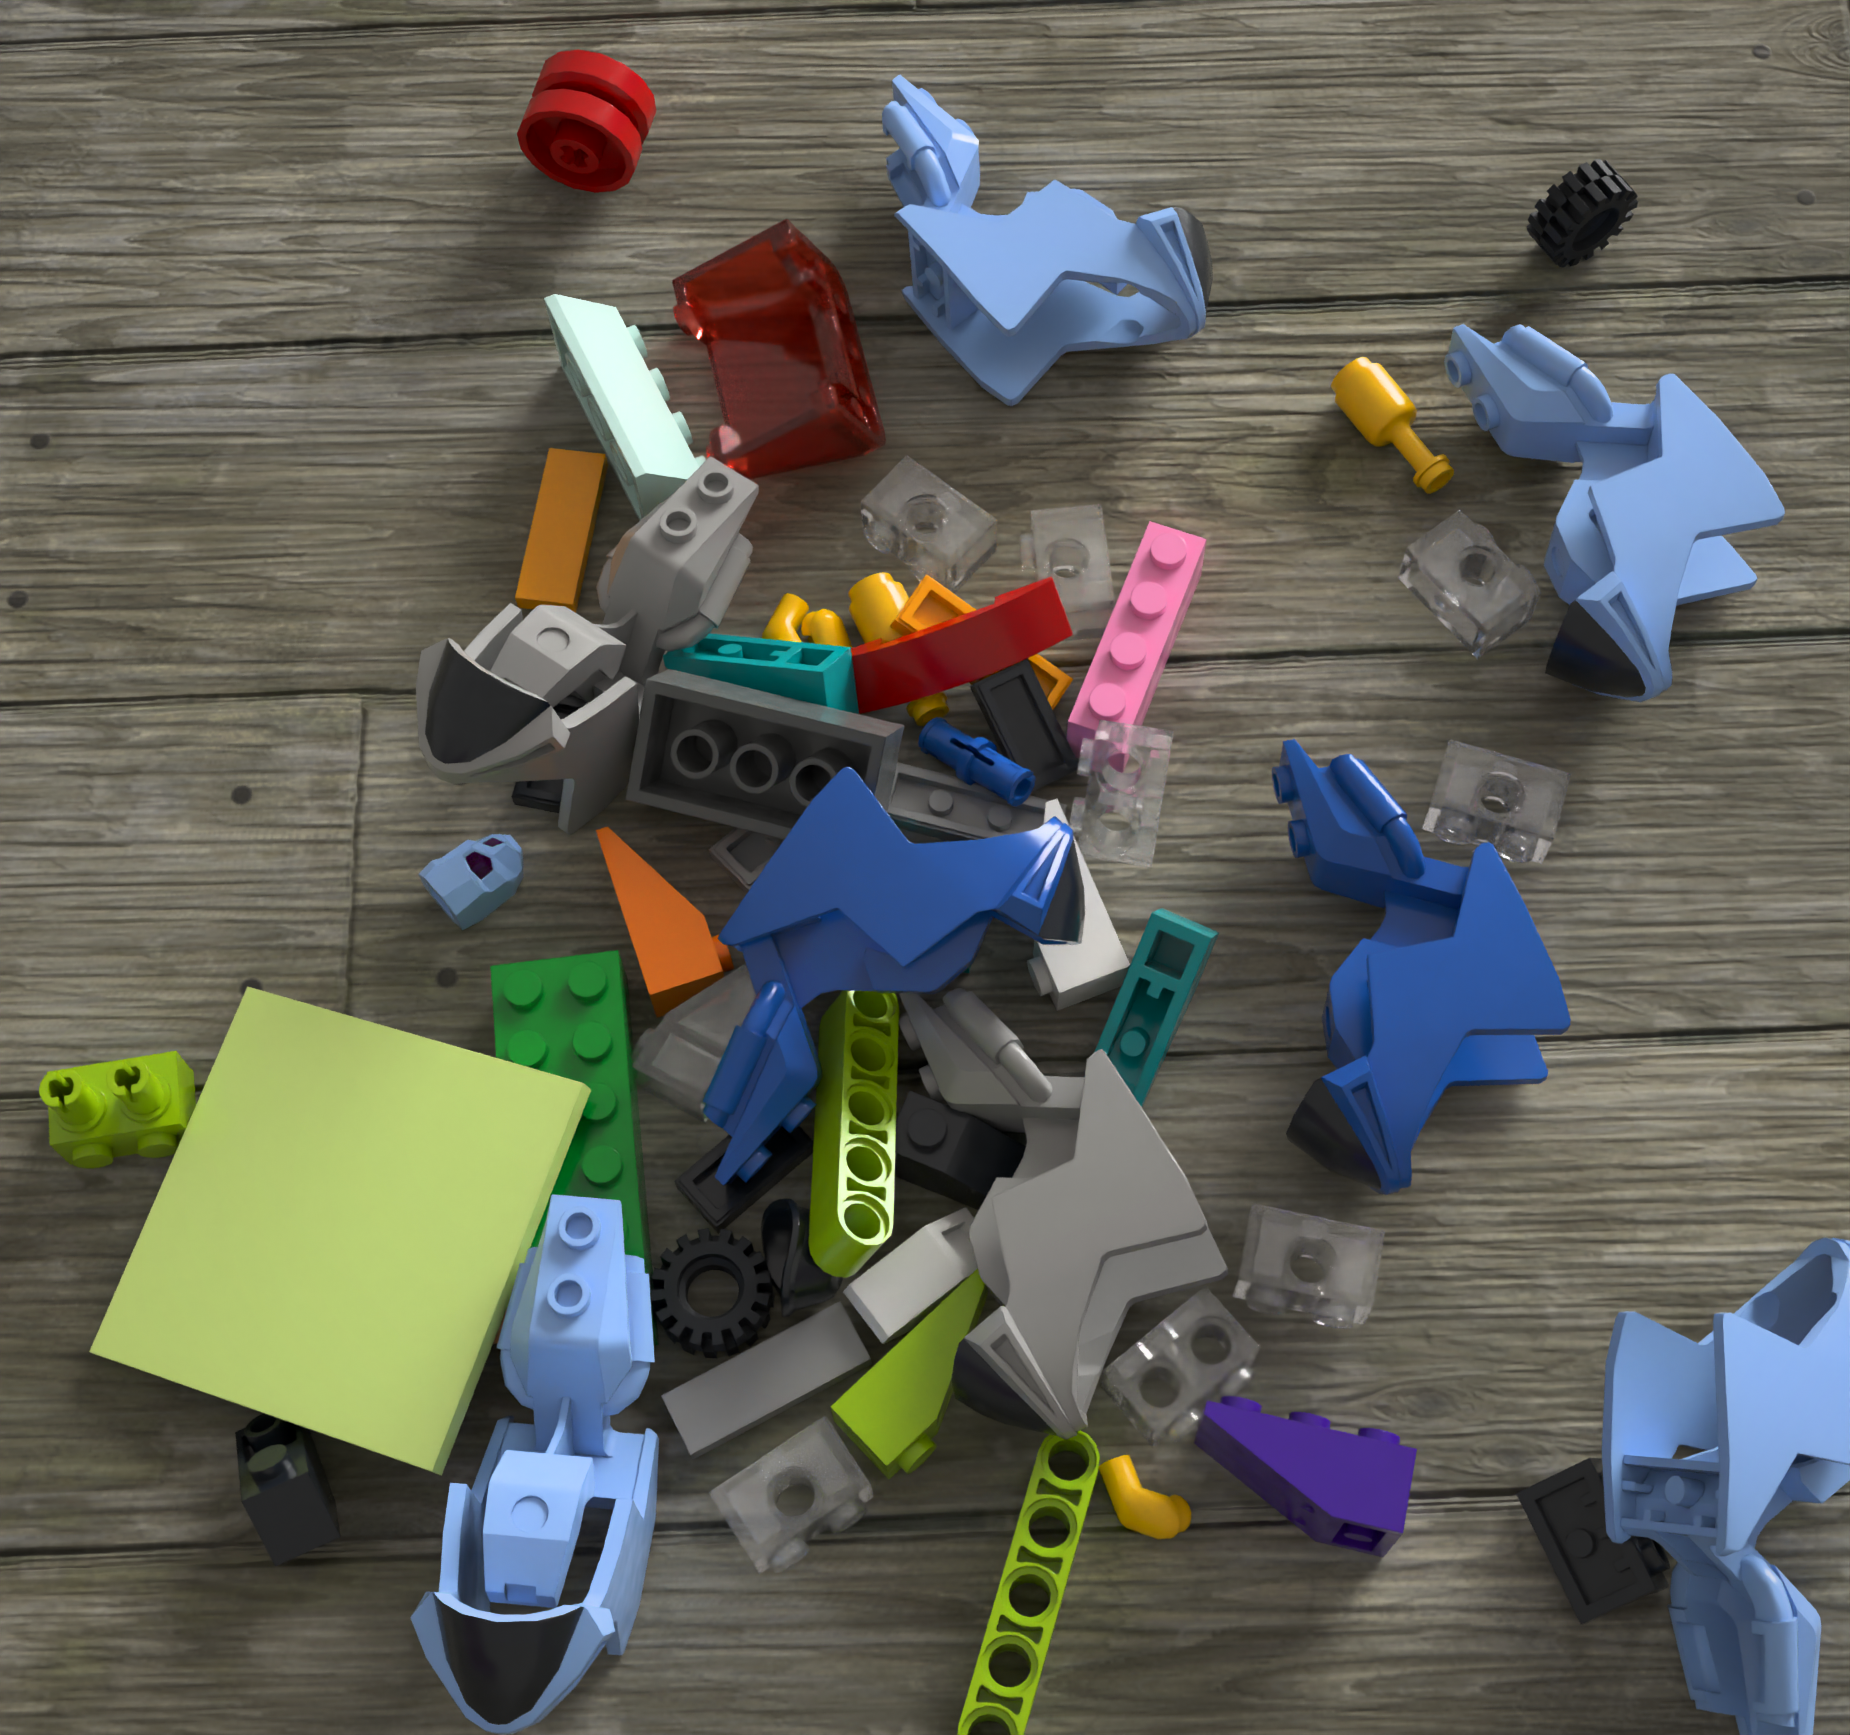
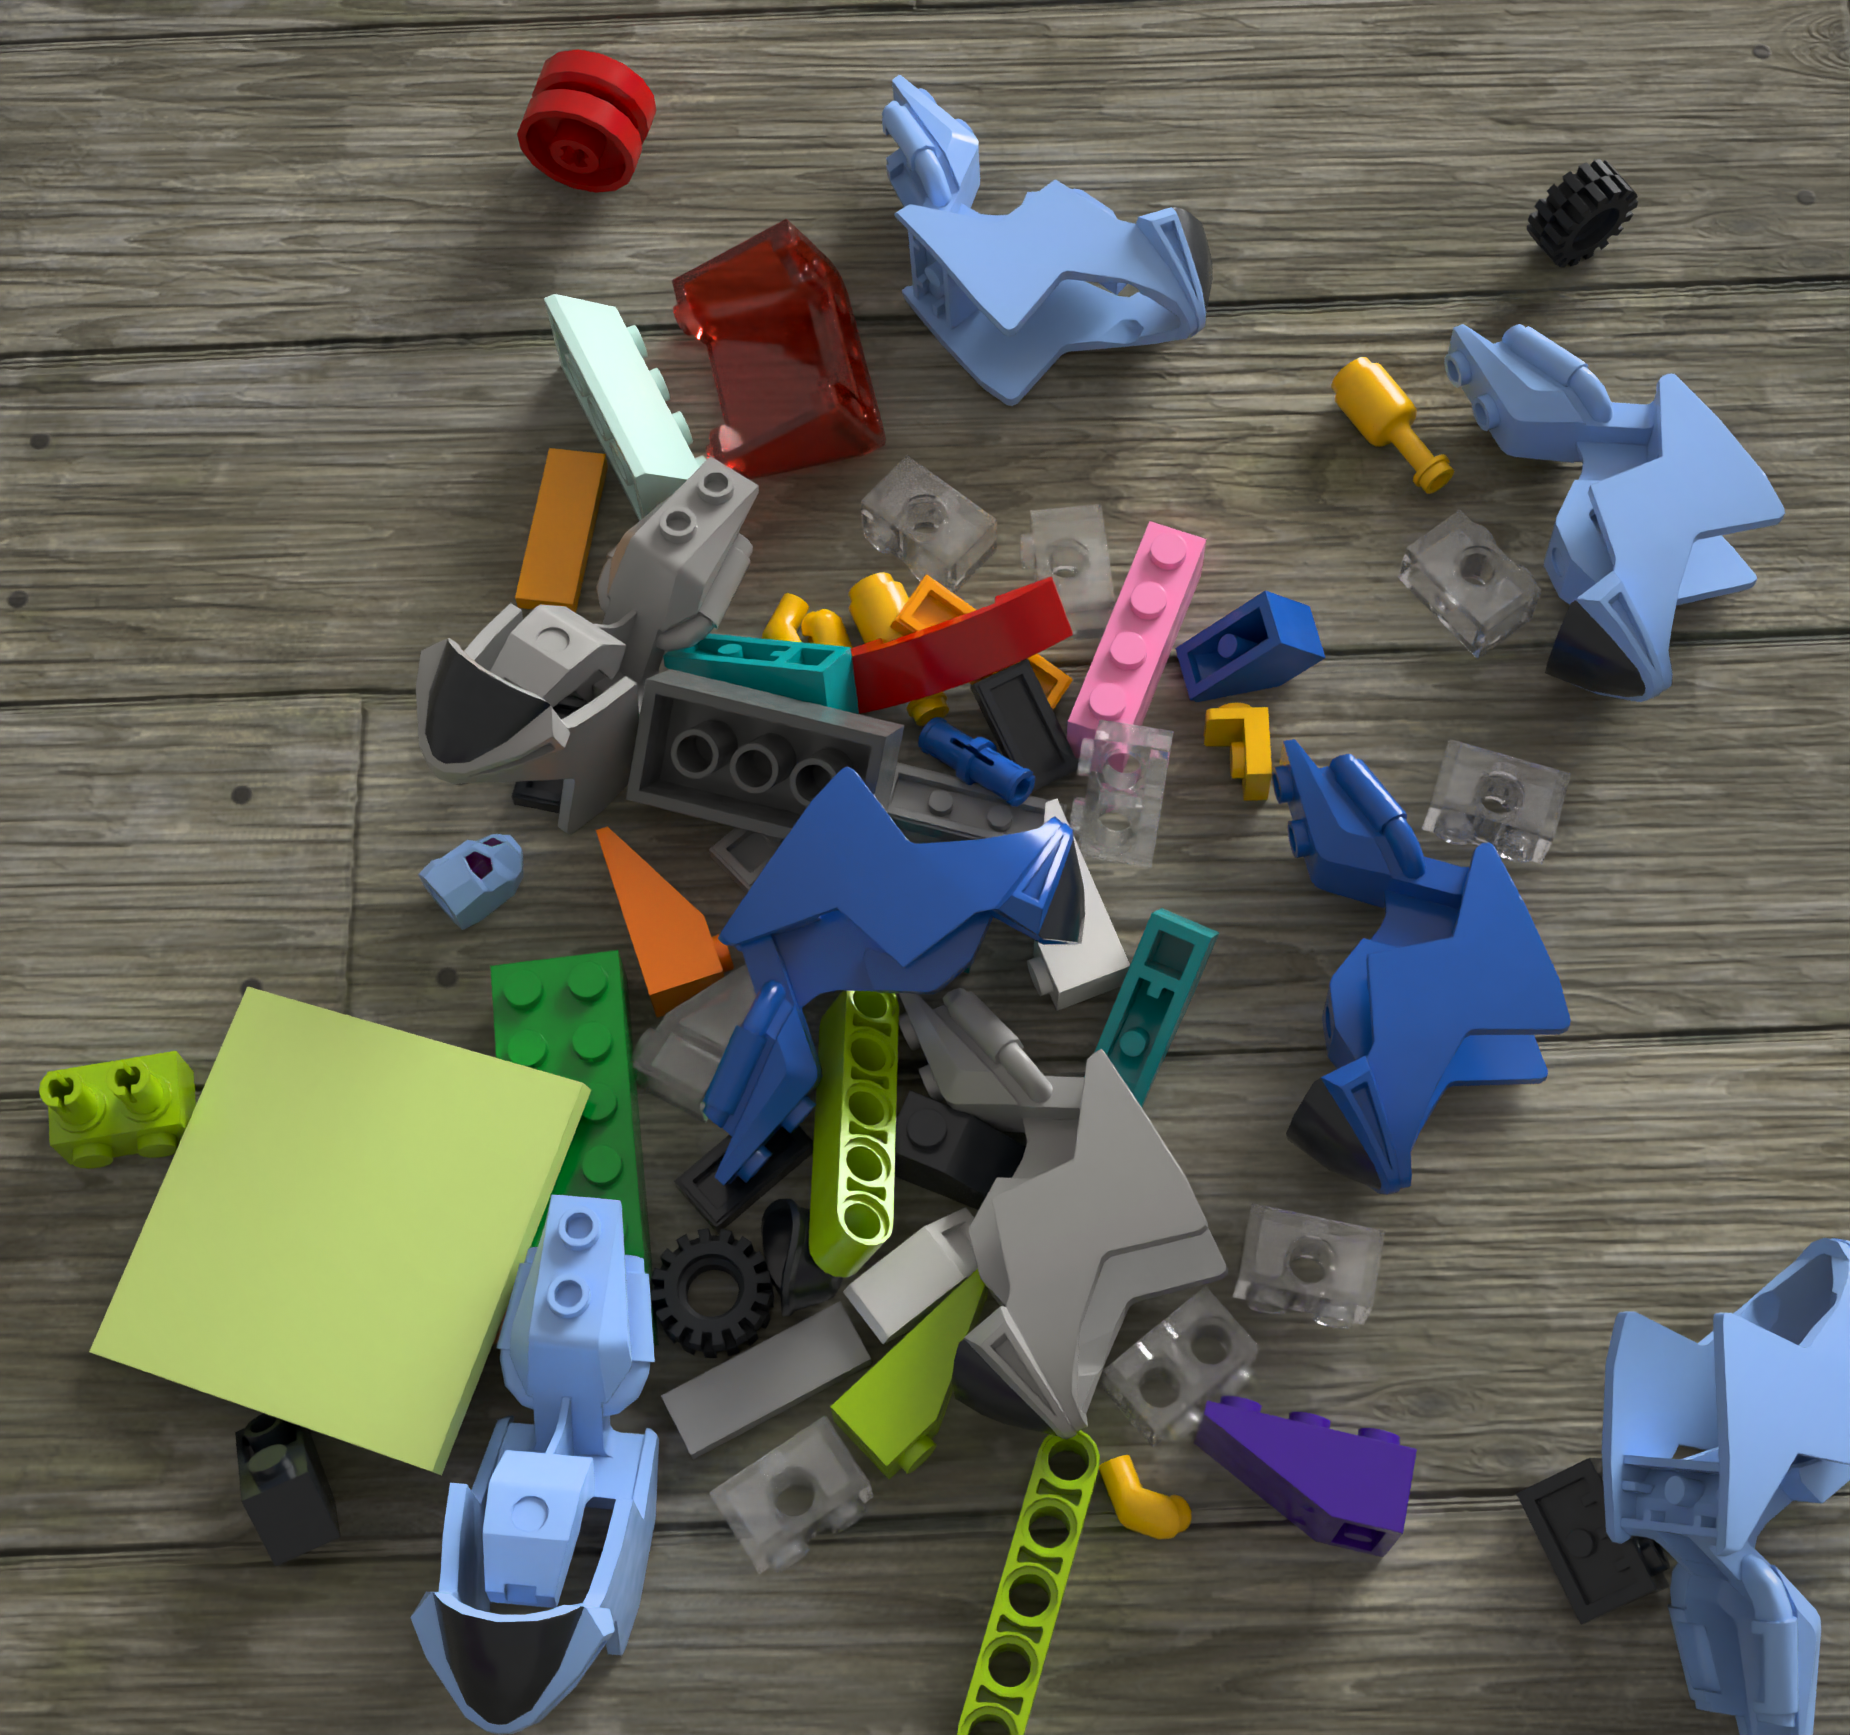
none -> blue slope [1175,590,1326,702]
none -> yellow bracket [1204,703,1272,801]

